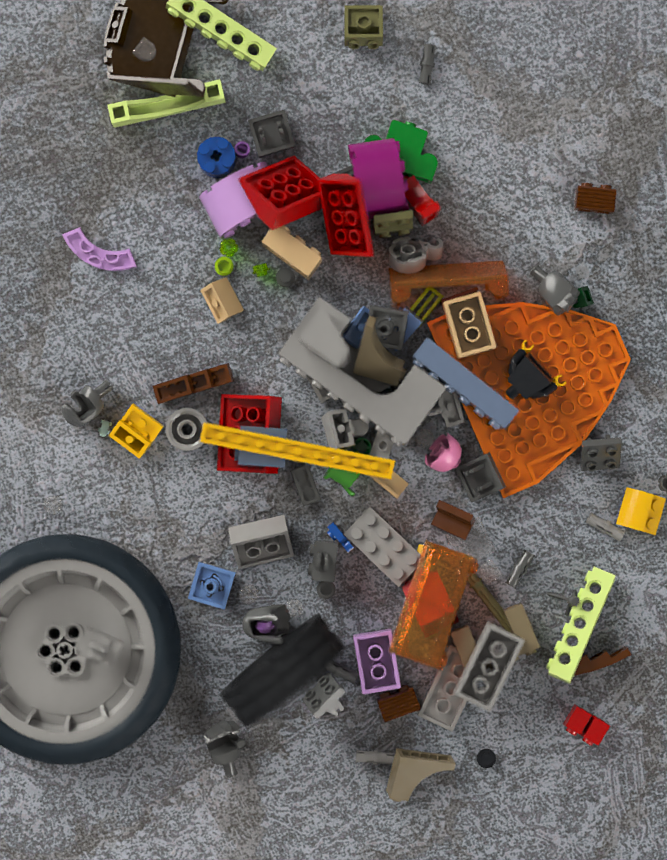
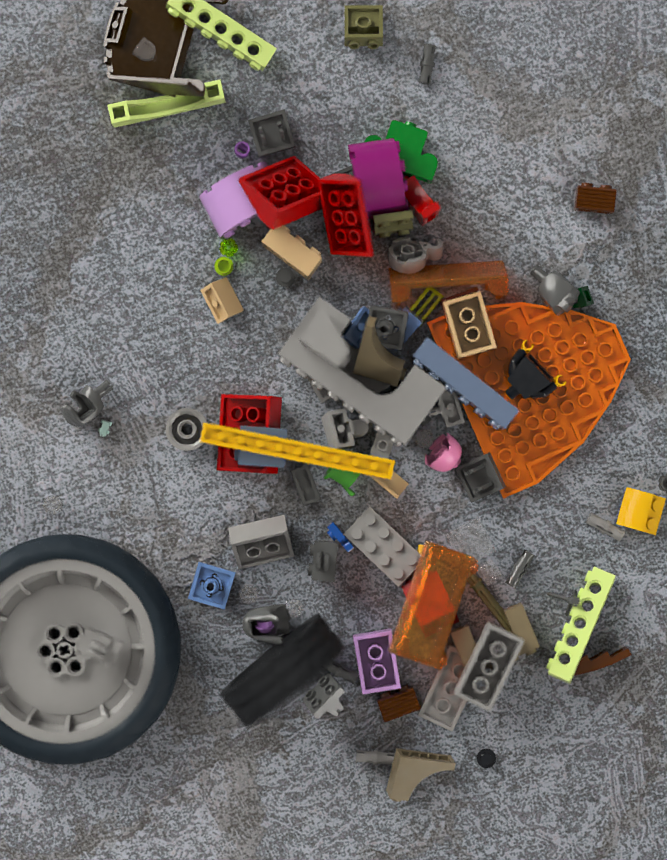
lavender tile [62,227,137,271] -> none
yellow brick [109,403,164,459] -> none
reddish brown slope [153,363,234,404] -> none
blue brick [197,137,237,178] -> none
dark grey piece [204,720,246,778] -> none
clear neon green plate [252,263,270,277] -> none
dark grey plate [316,581,336,599] -> none
dark green wheel [352,438,371,455] -> none
reddish brown panel [431,500,476,541] -> none
red piece [563,704,610,746] -> none
dark grey plate [580,435,622,471] -> none

